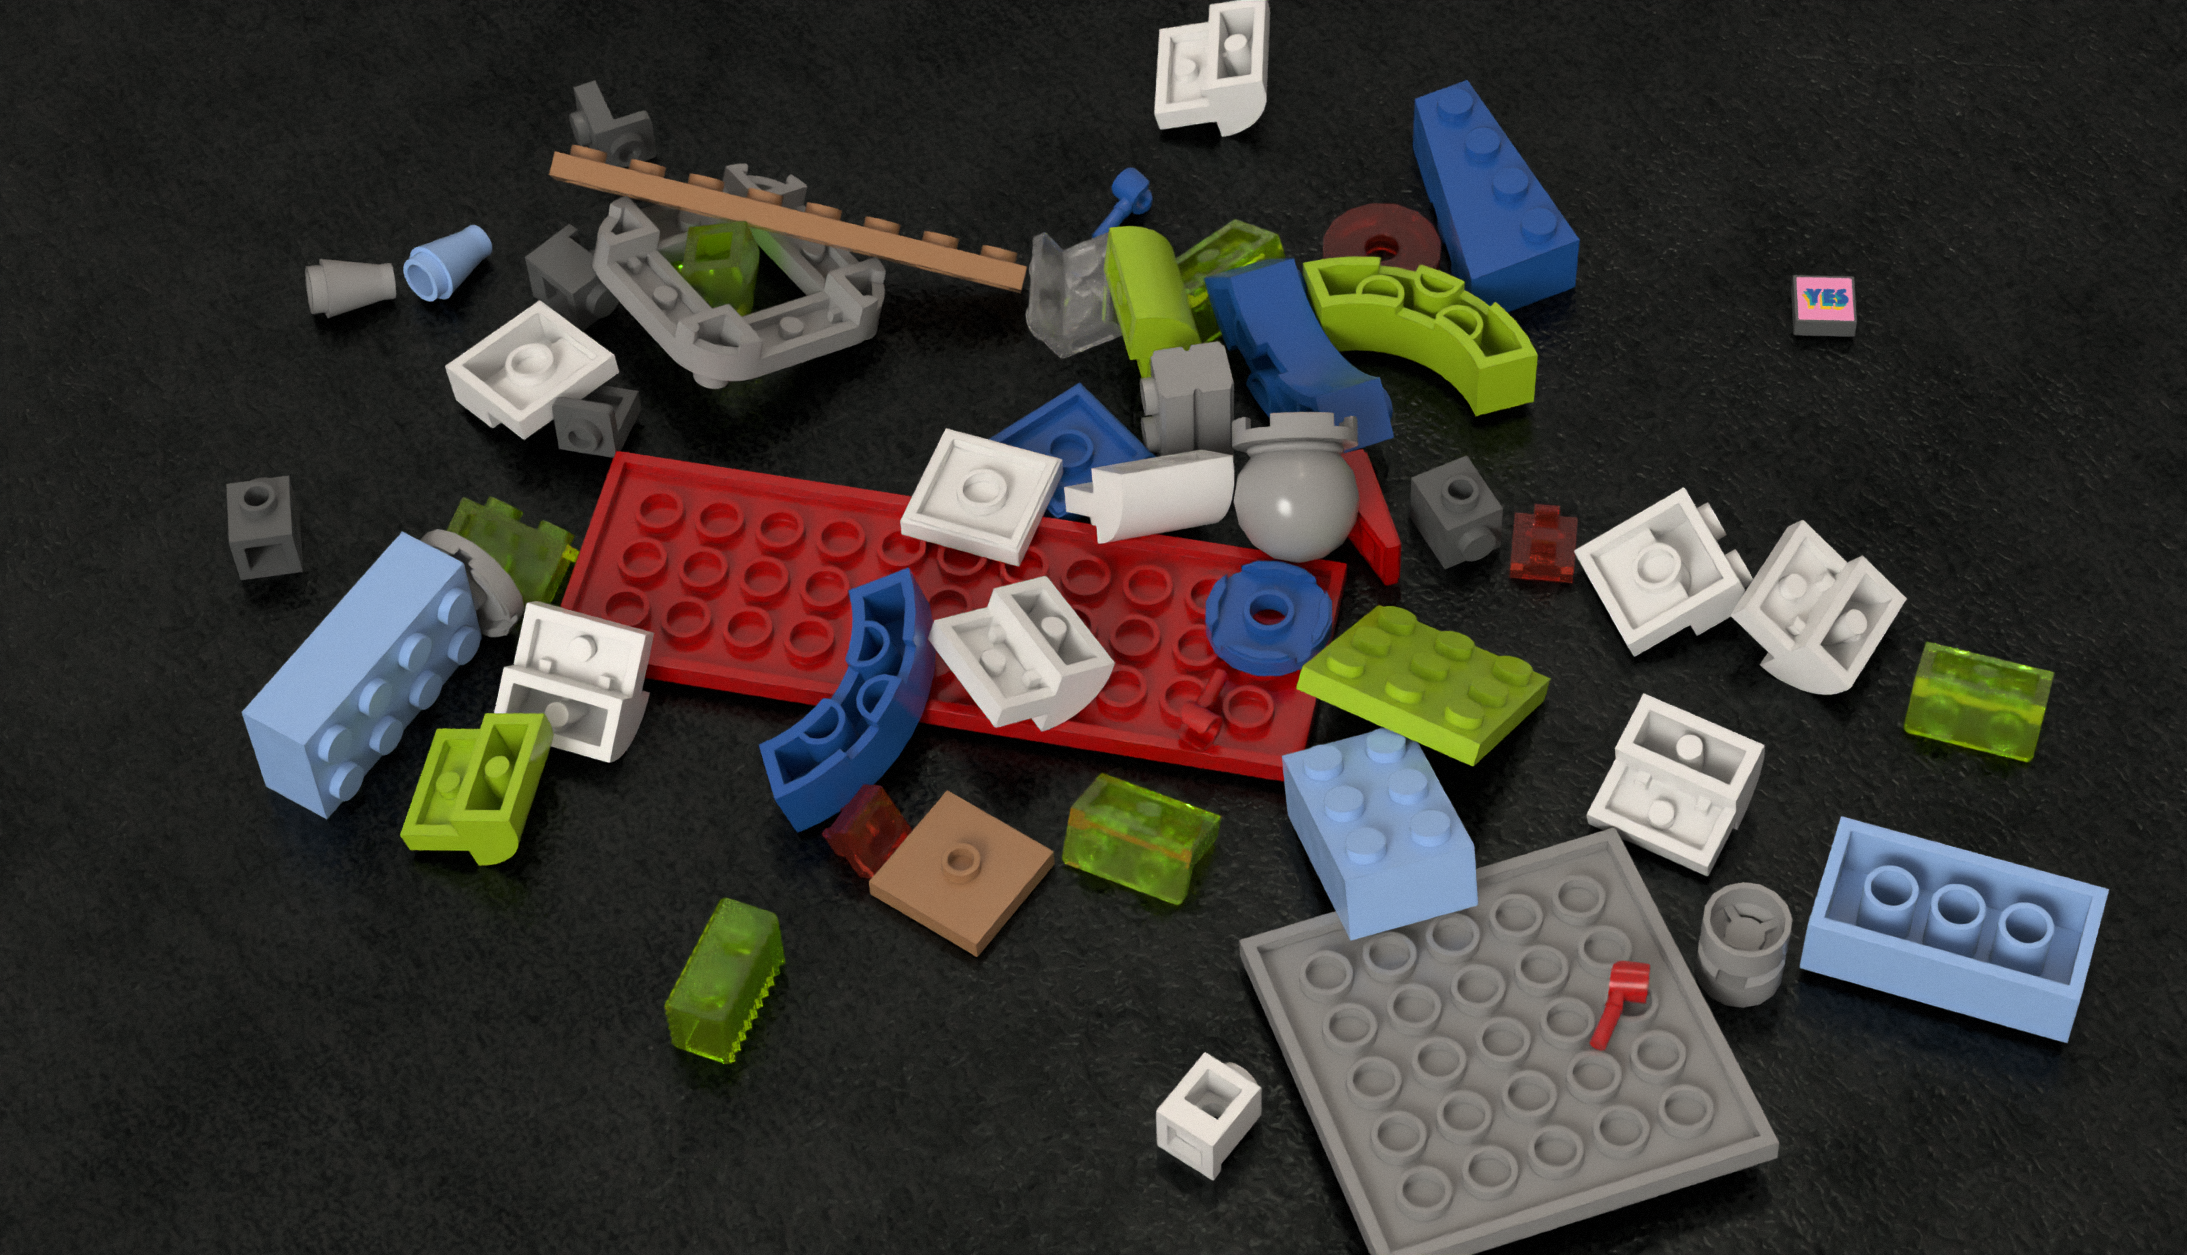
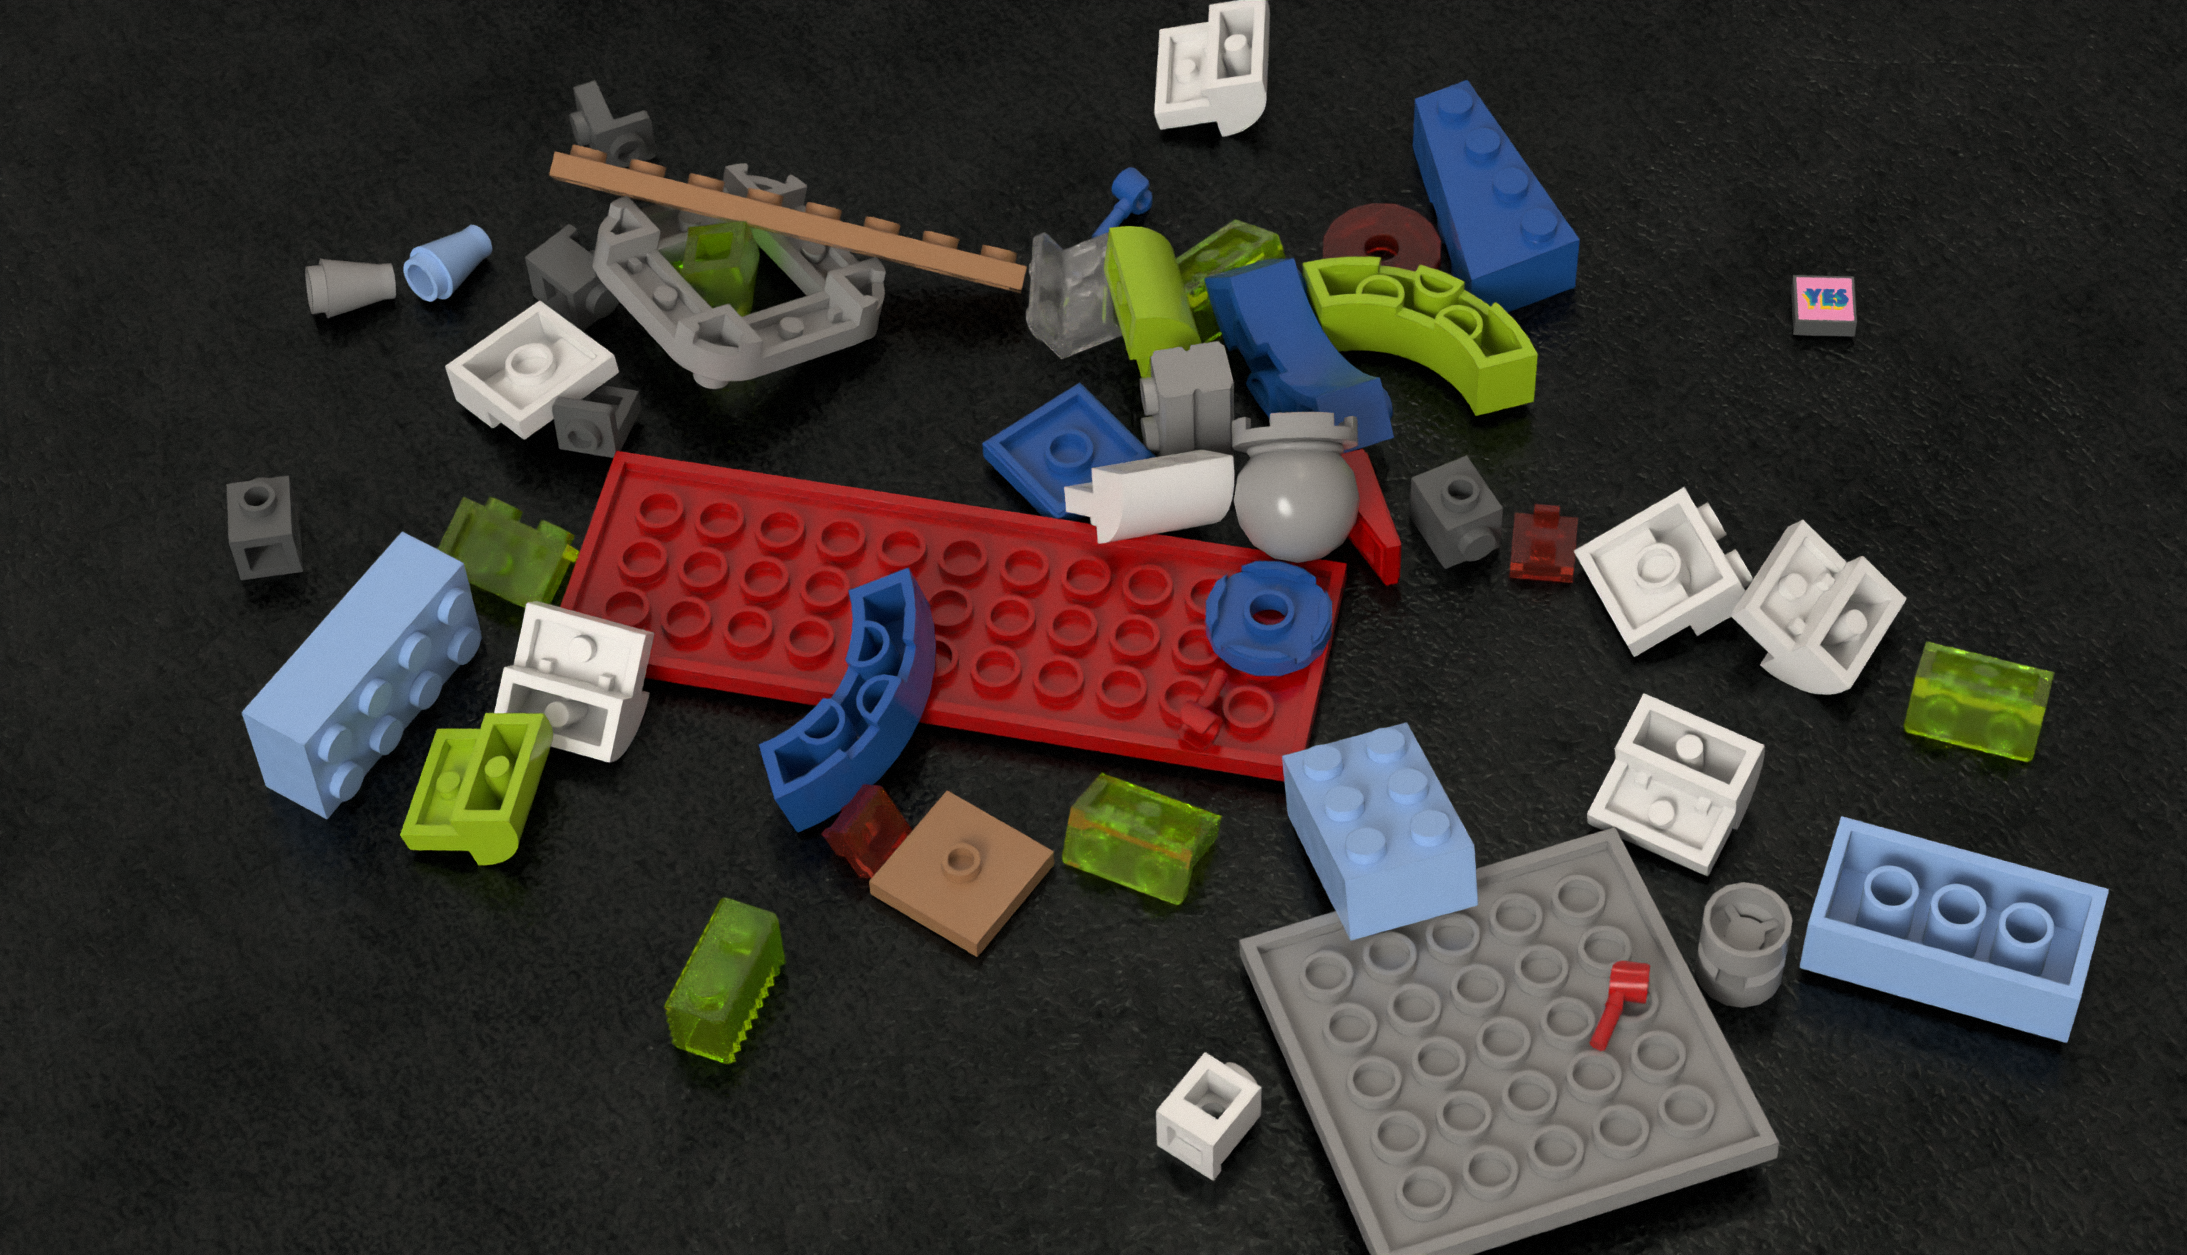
light grey tile [420,529,525,637] -> none
white tile [900,428,1063,567] -> none
white brick [928,576,1115,732] -> none
lime plate [1296,605,1551,767] -> none

